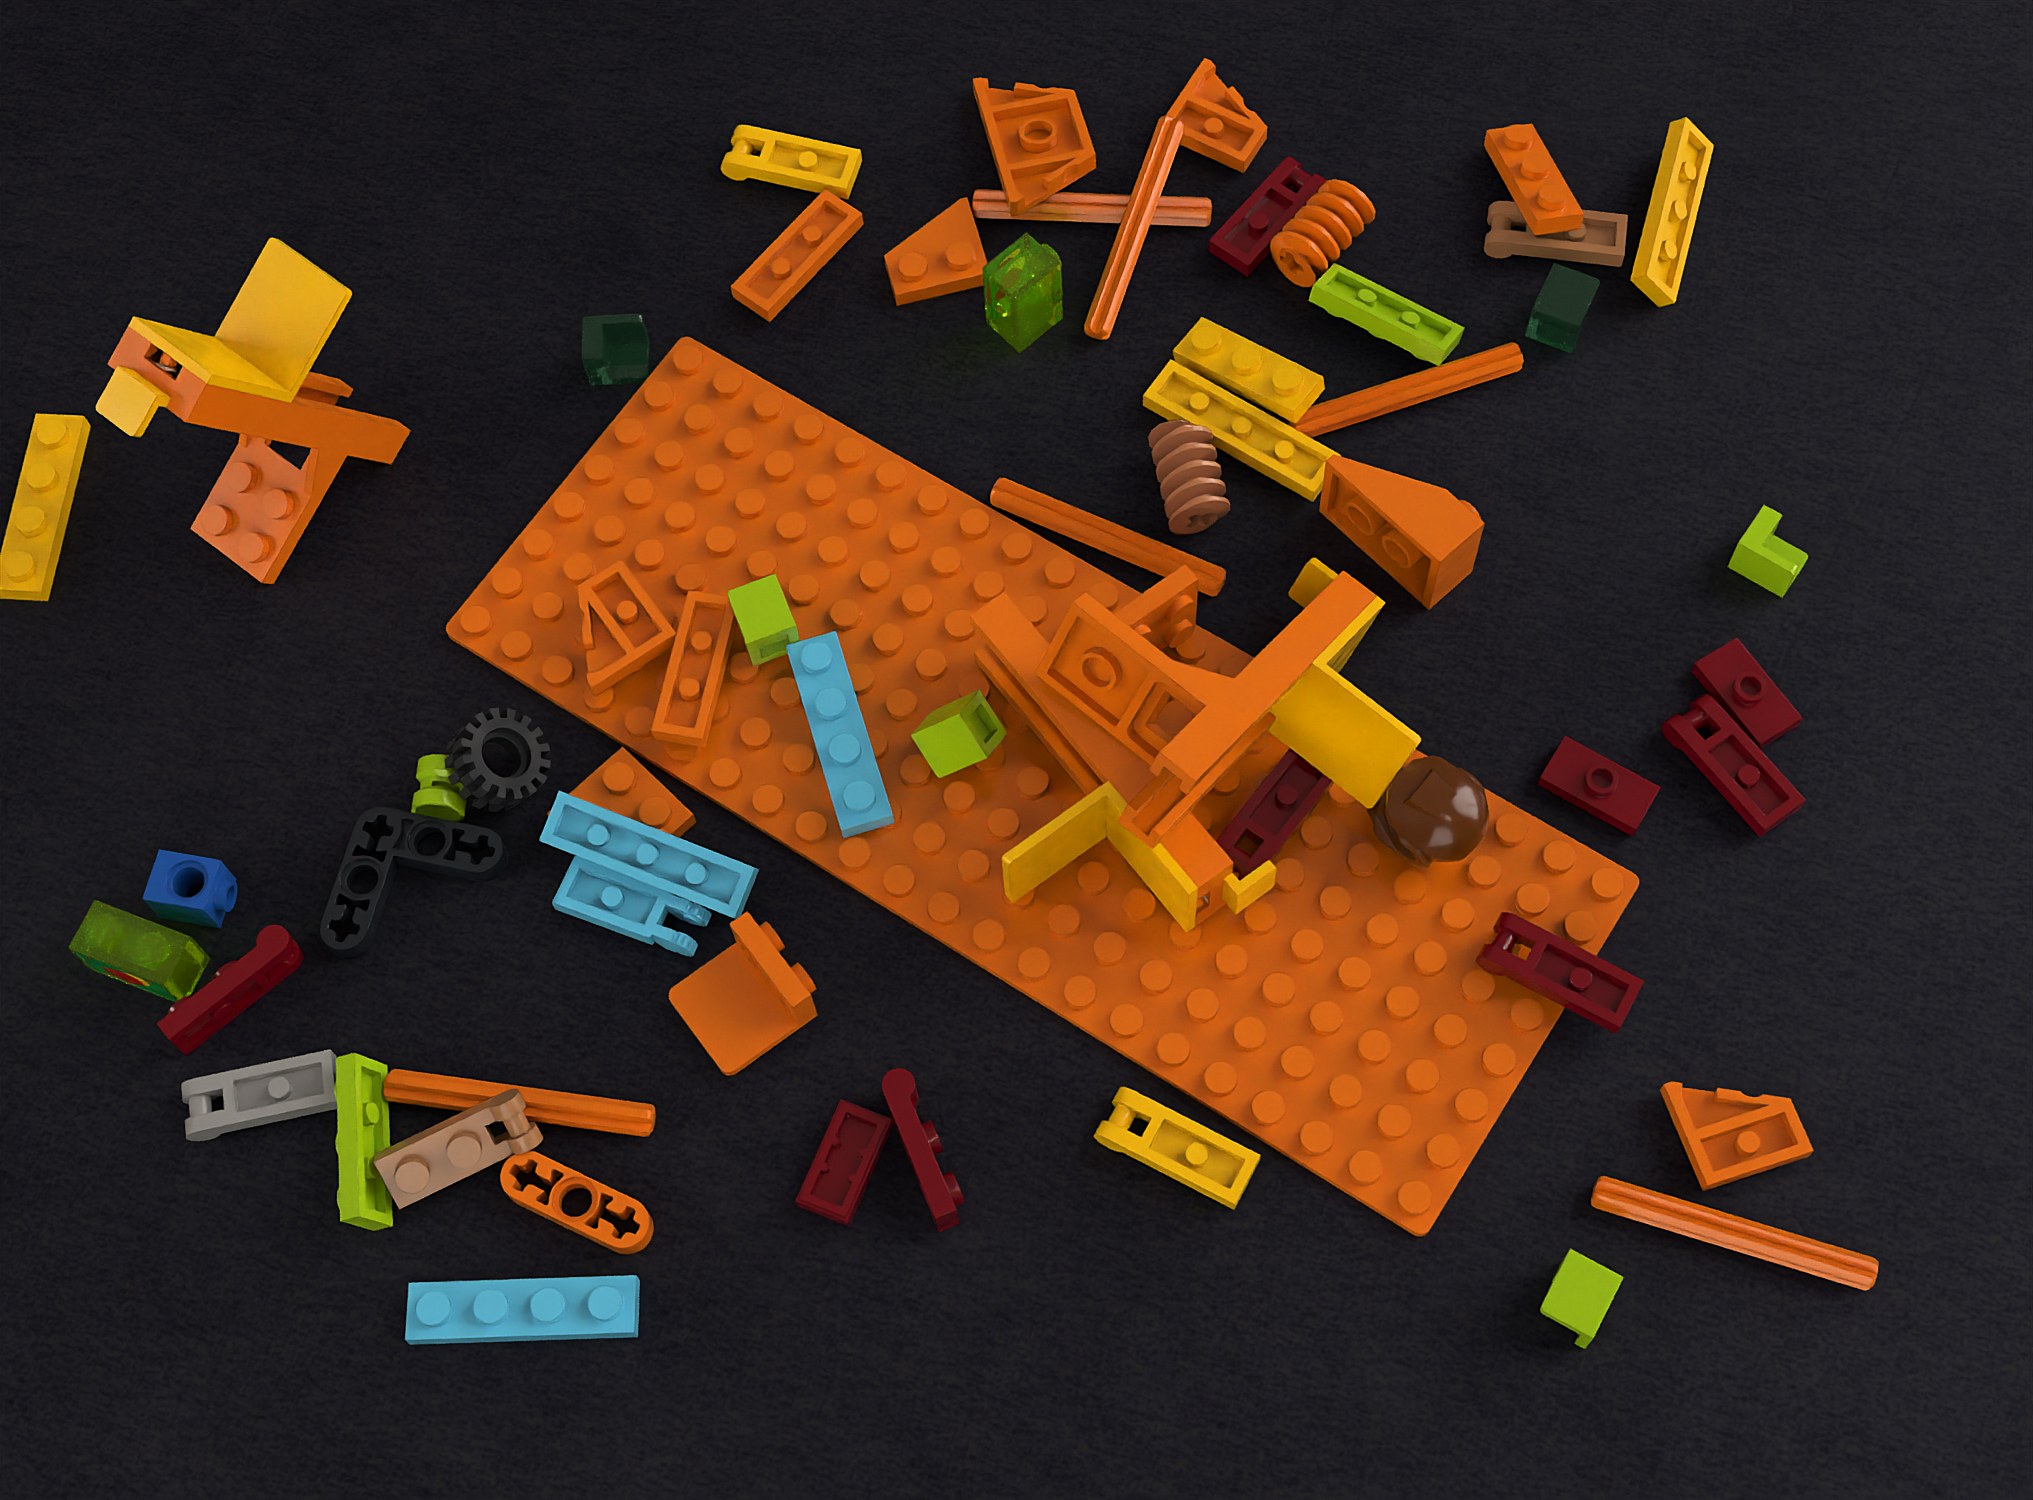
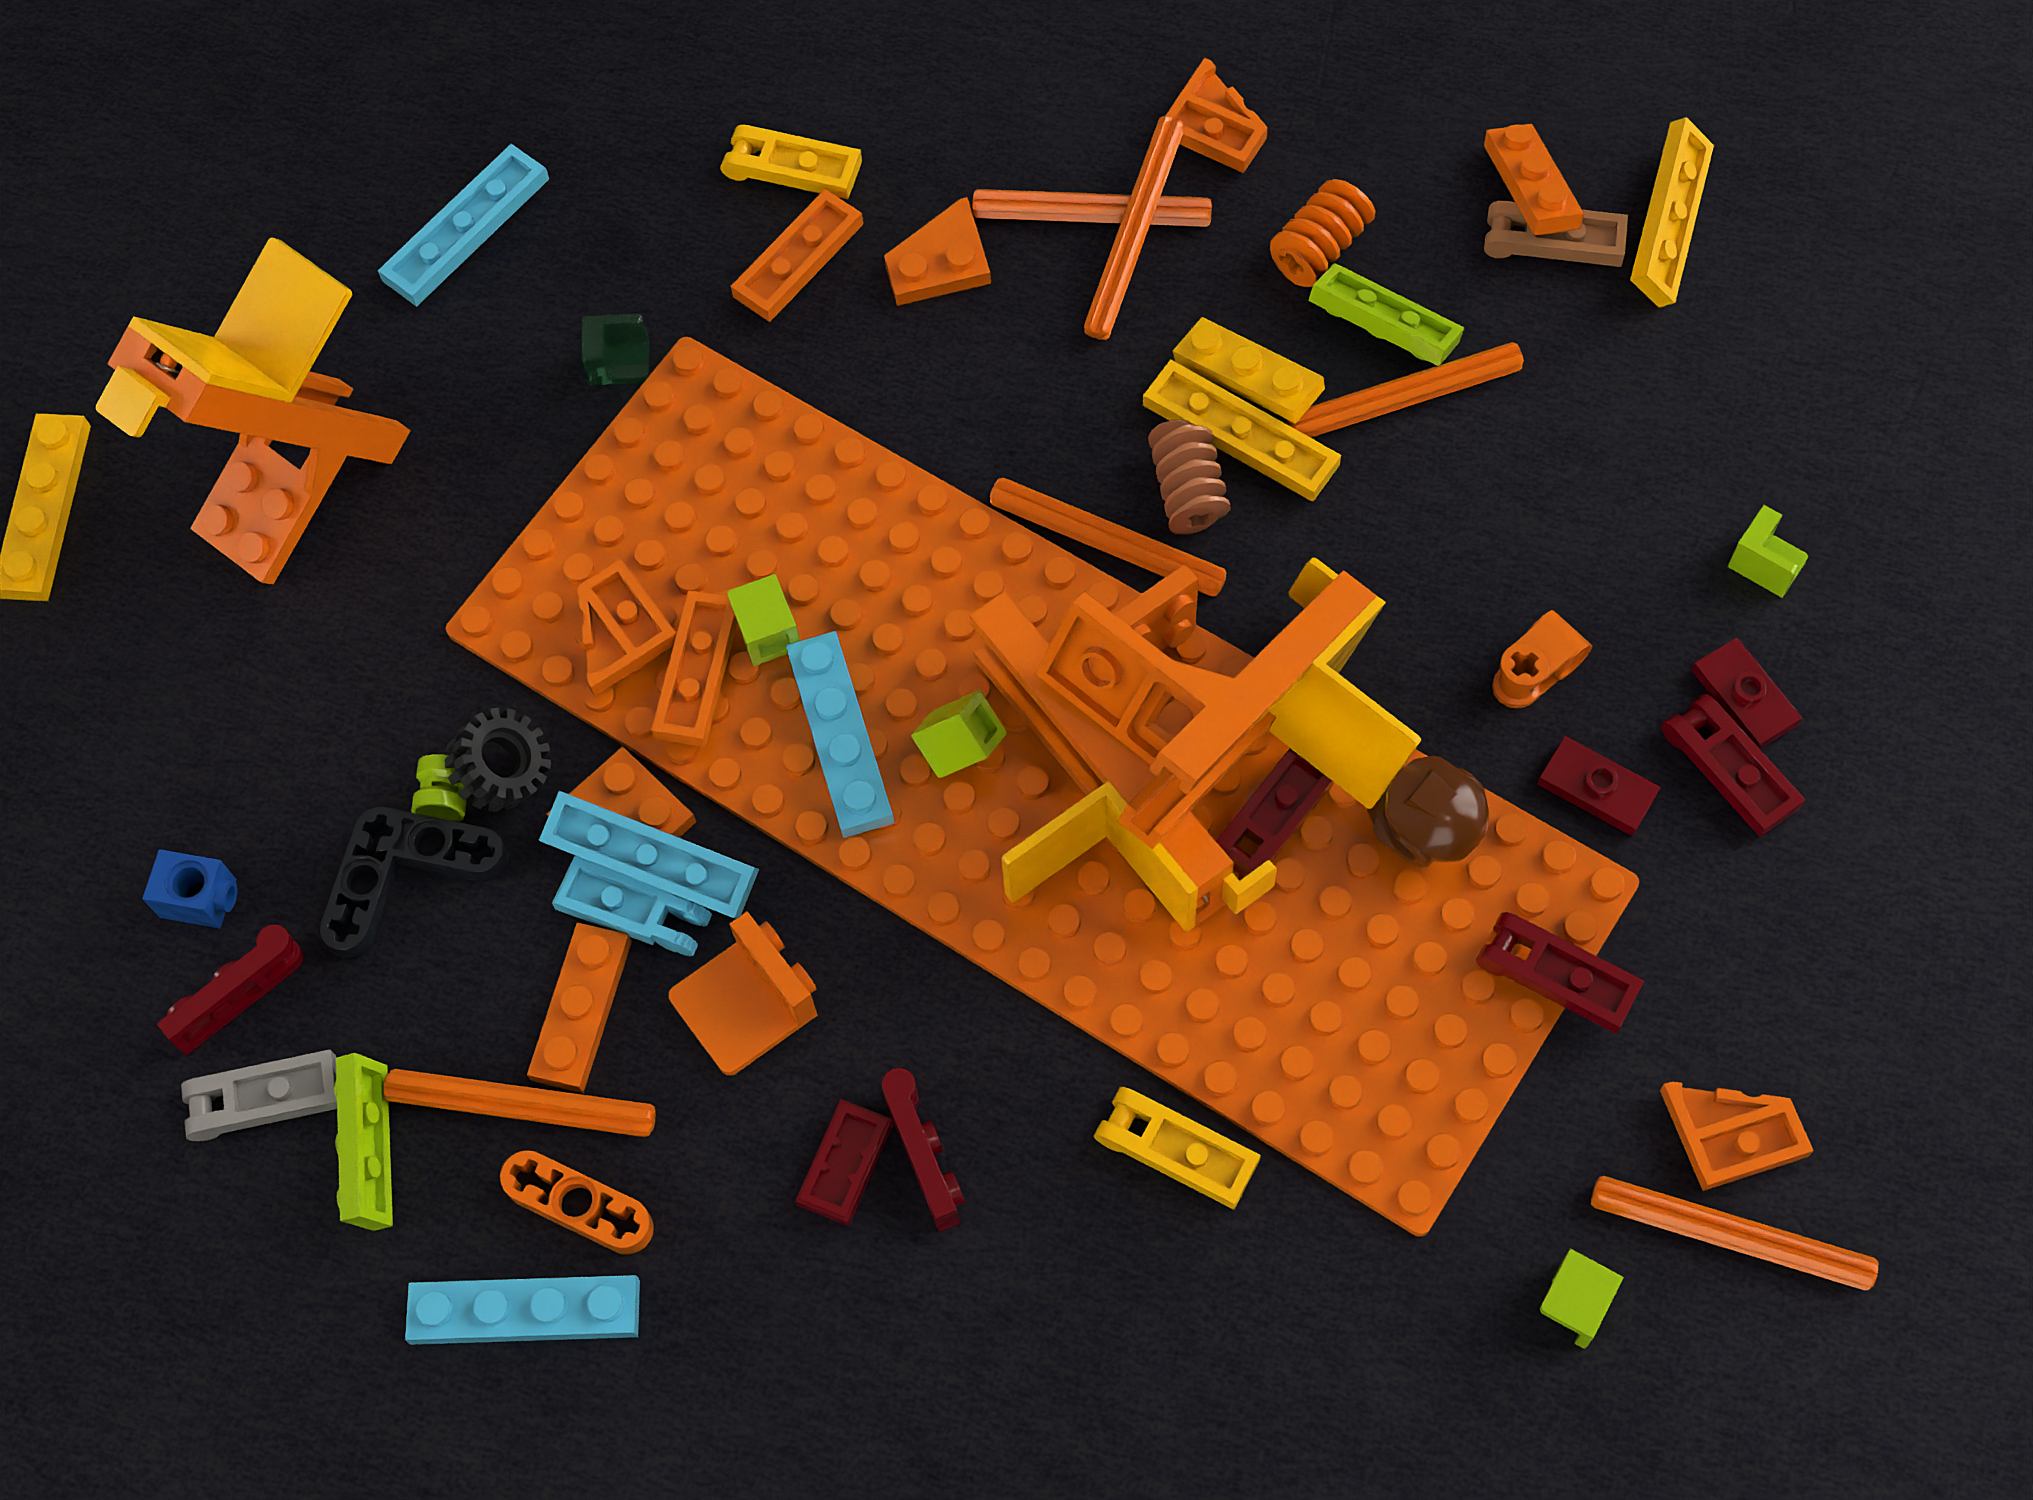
clear neon green brick [68,900,210,1002] -> none
medium nougat plate [374,1089,543,1209] -> none
orange wing [973,78,1096,217] -> none
clear neon green brick [982,232,1063,353] -> none
dark red plate [1209,156,1327,277] -> none
orange slope [1319,454,1485,610] -> none
clear green panel [1525,263,1600,354] -> none
none -> medium azure plate [378,144,549,307]
none -> orange plate [527,923,632,1093]
none -> orange piece [1492,610,1592,709]

